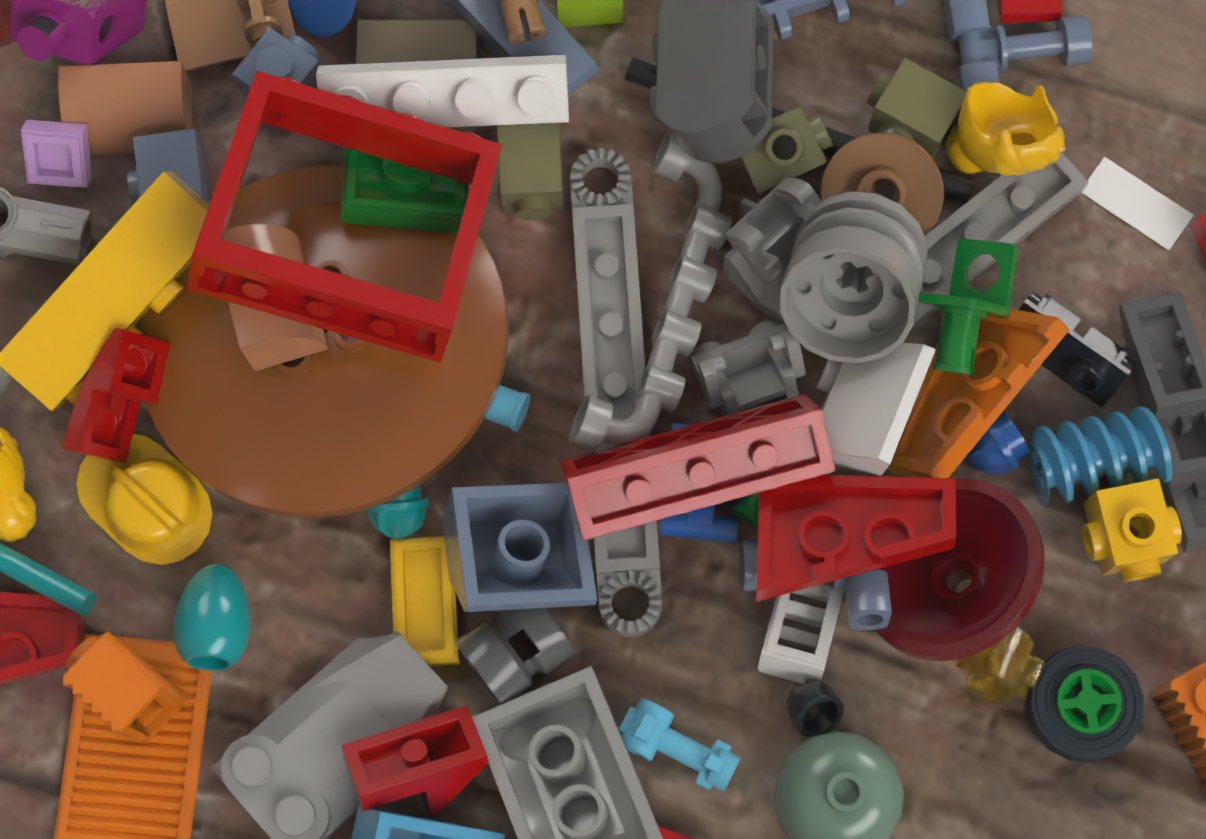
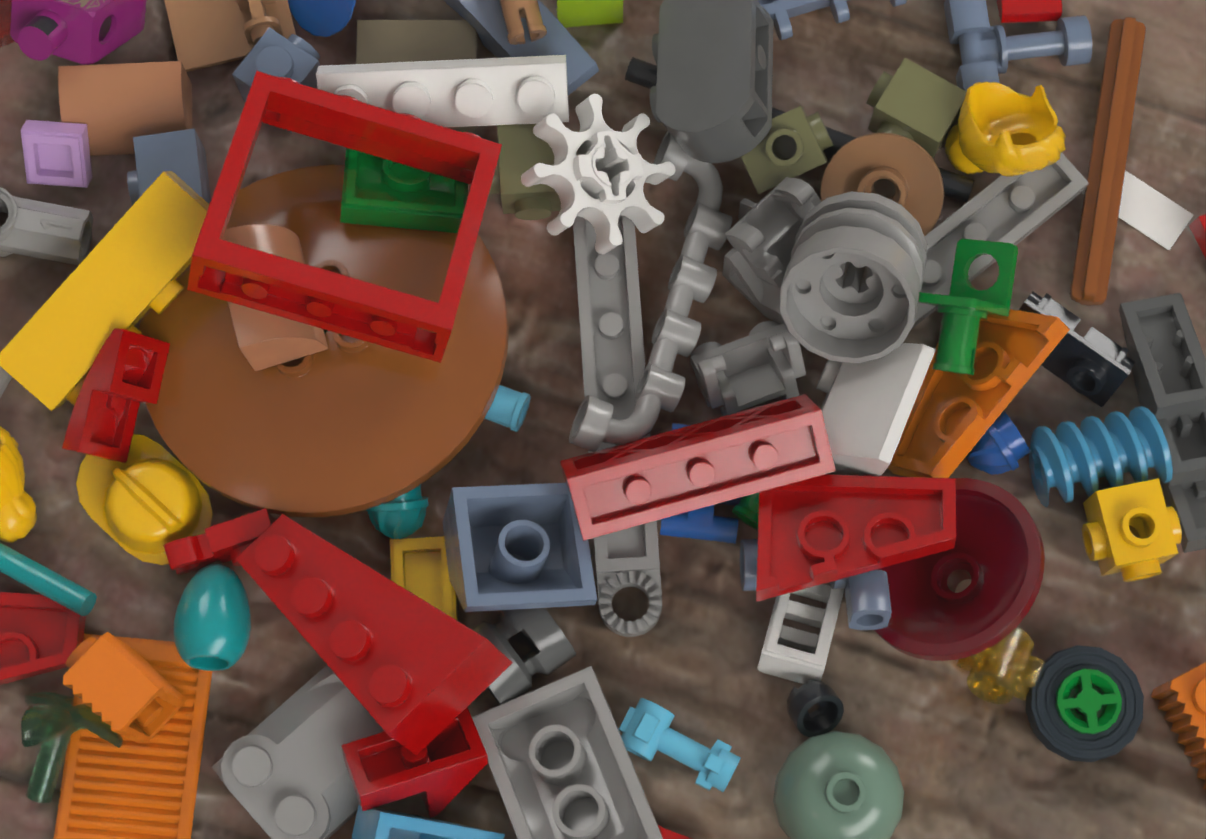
none -> clear green plant [21,692,123,803]
none -> red plate [163,508,275,575]
none -> red wedge [235,514,513,755]
none -> white gear [521,94,675,254]
none -> dark orange axle [1069,17,1146,306]

